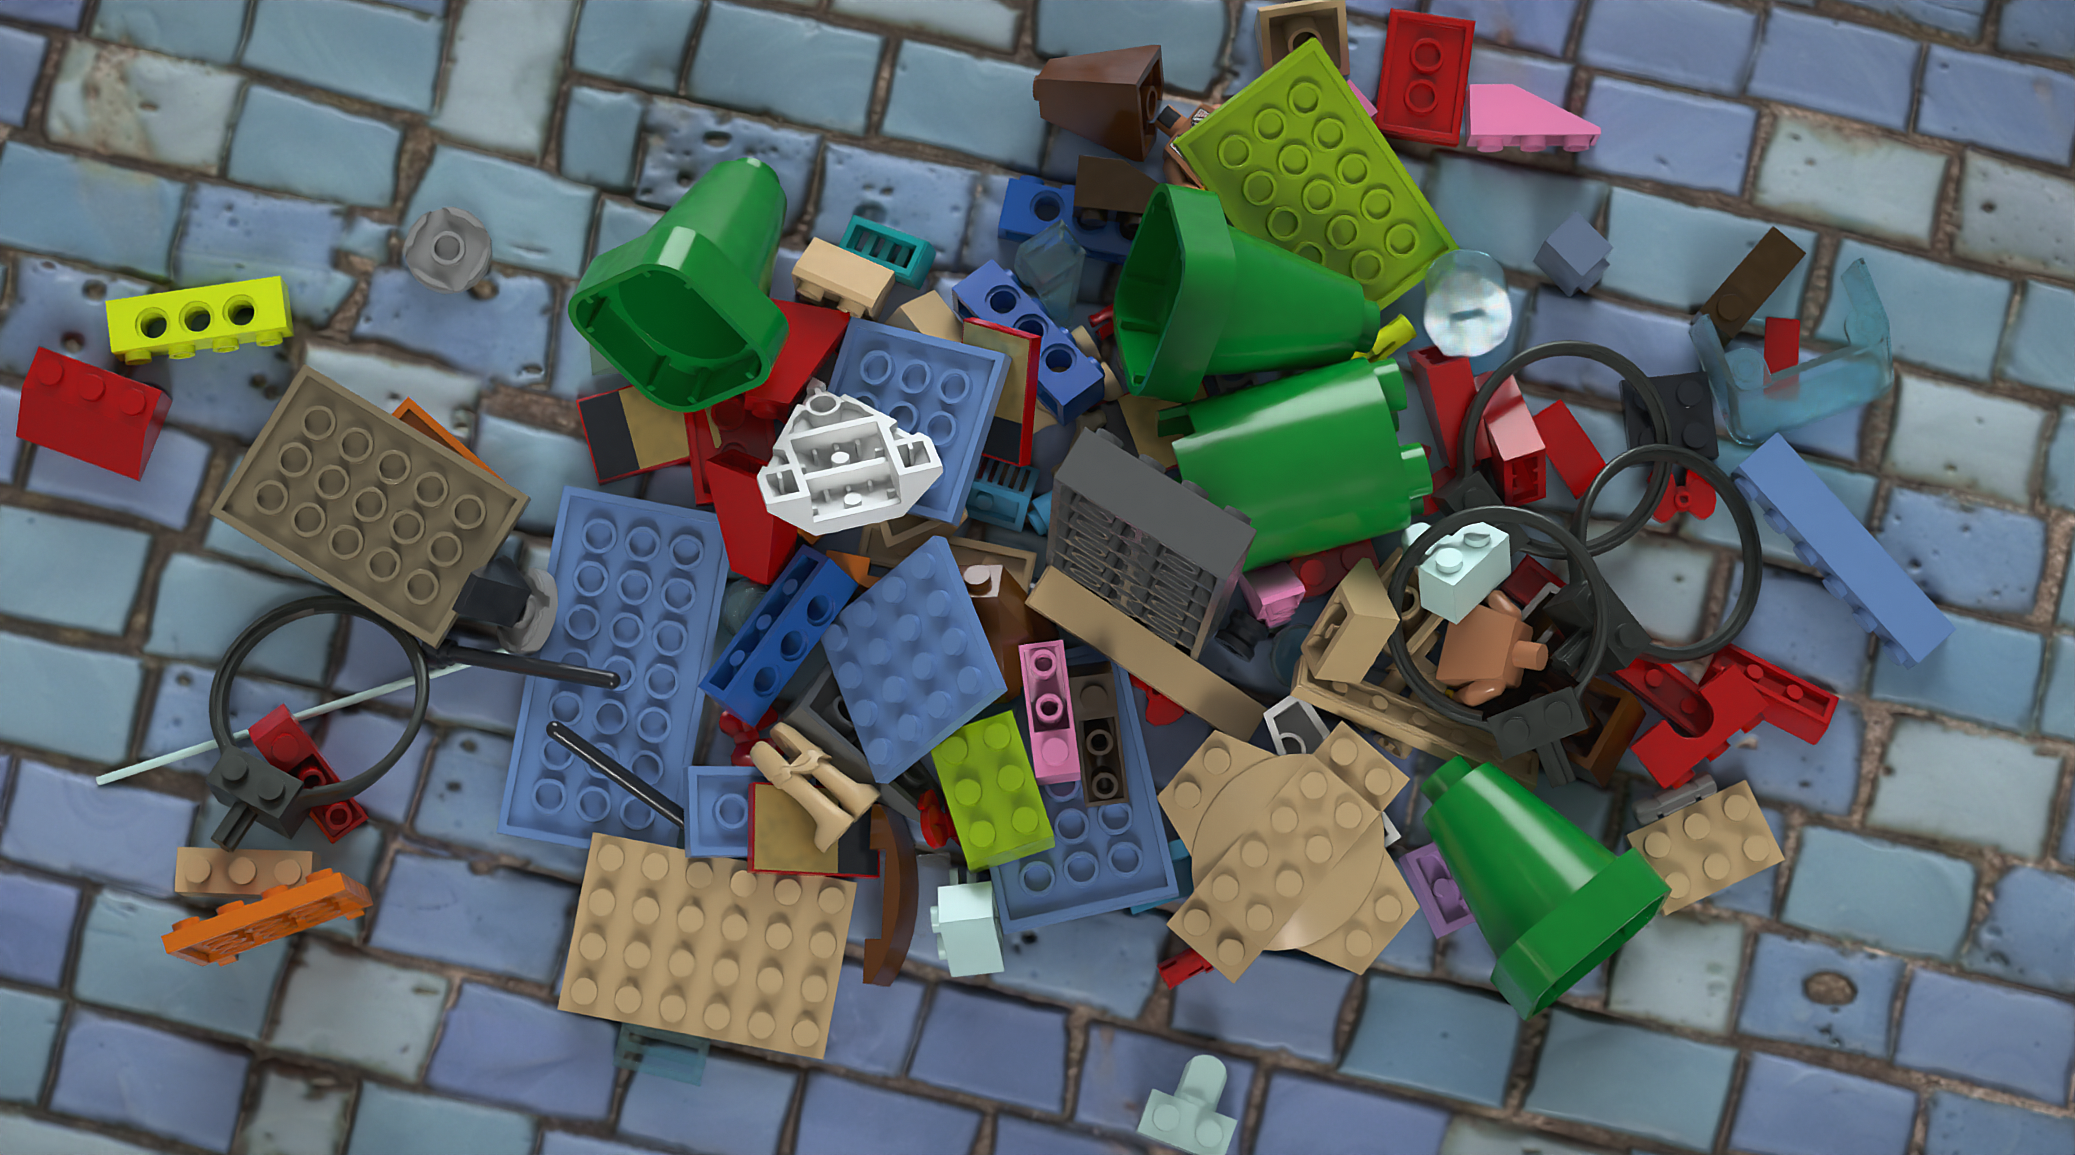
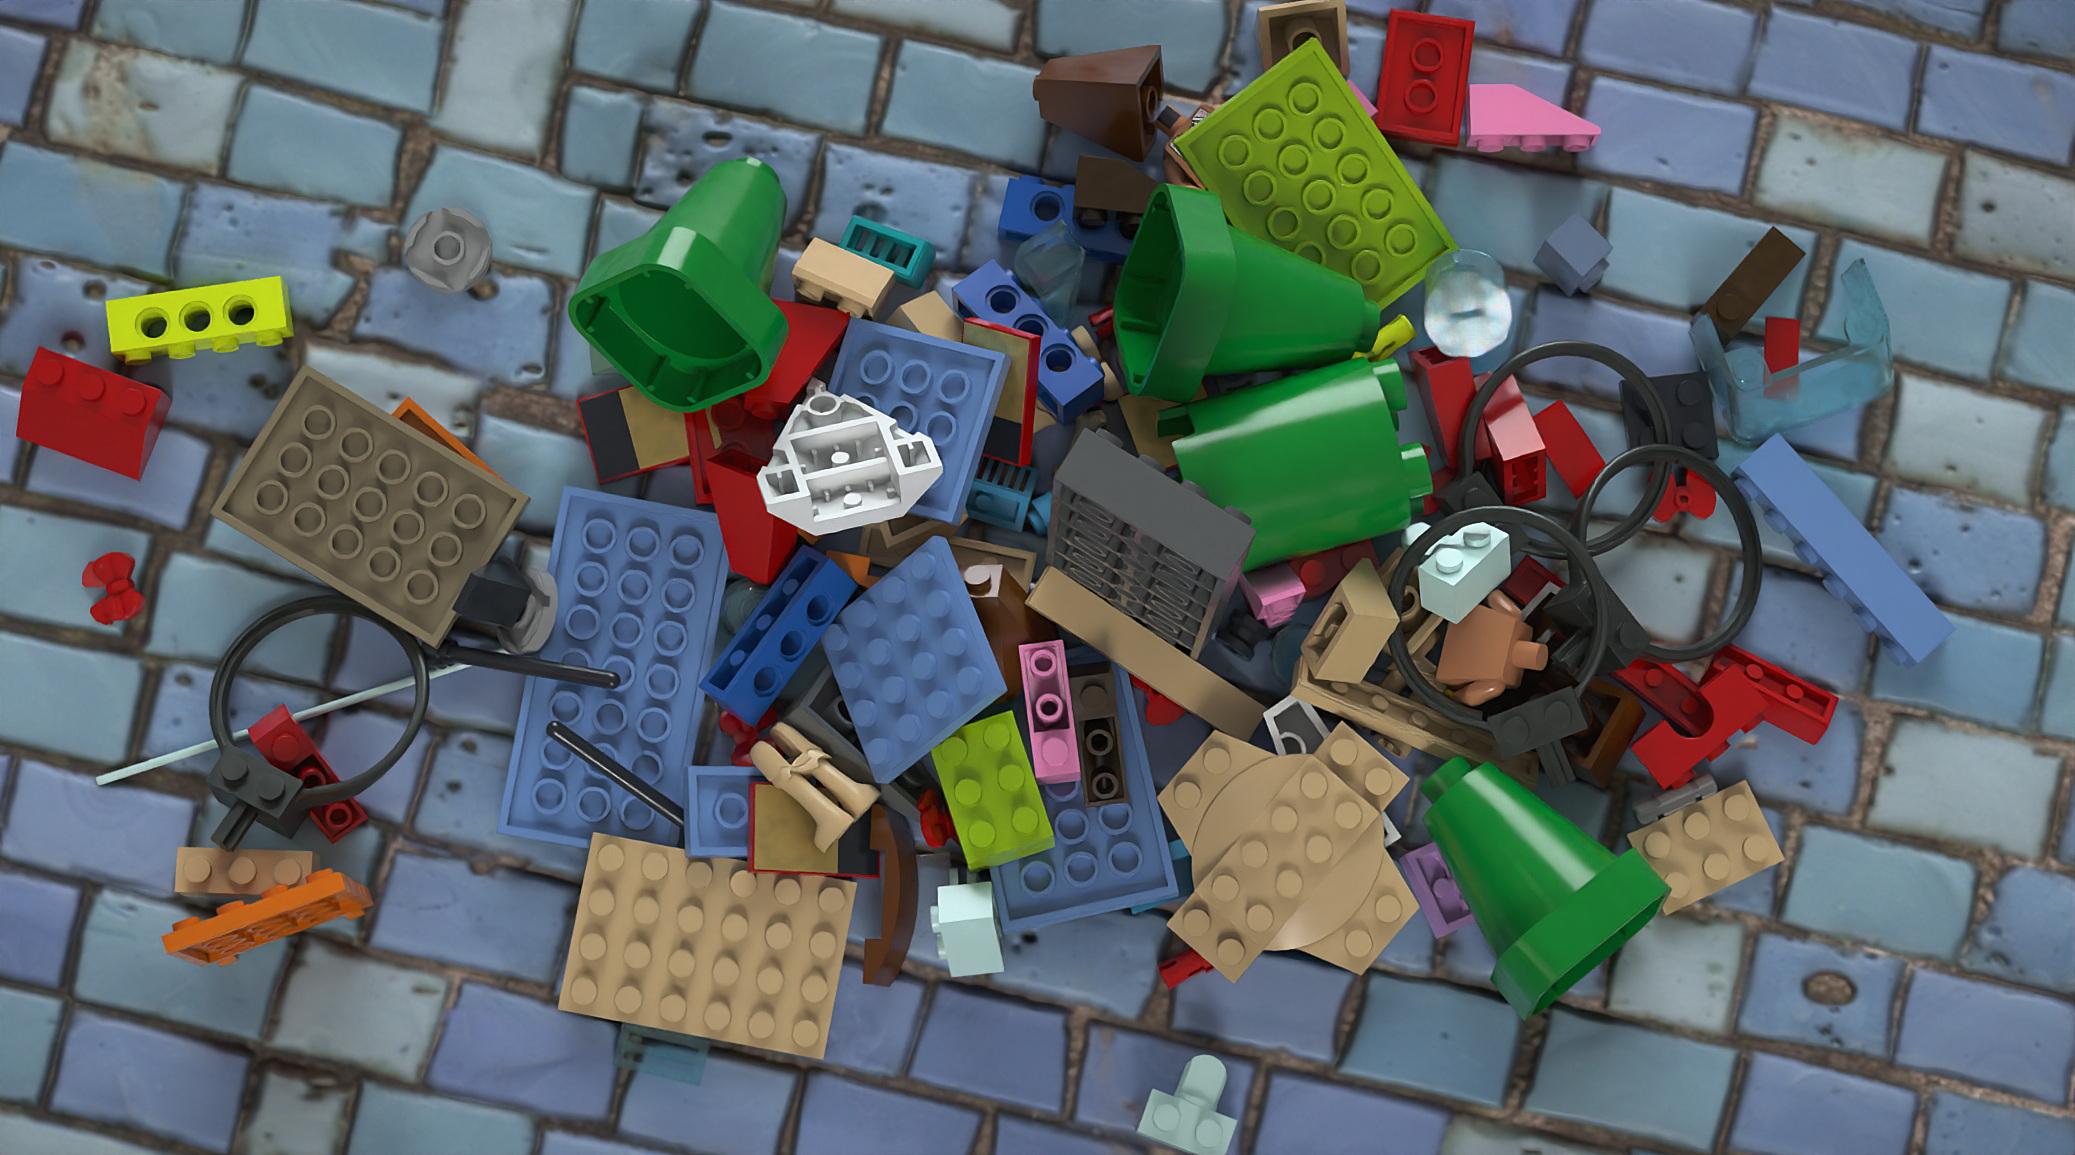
none -> red piece [82,552,146,625]

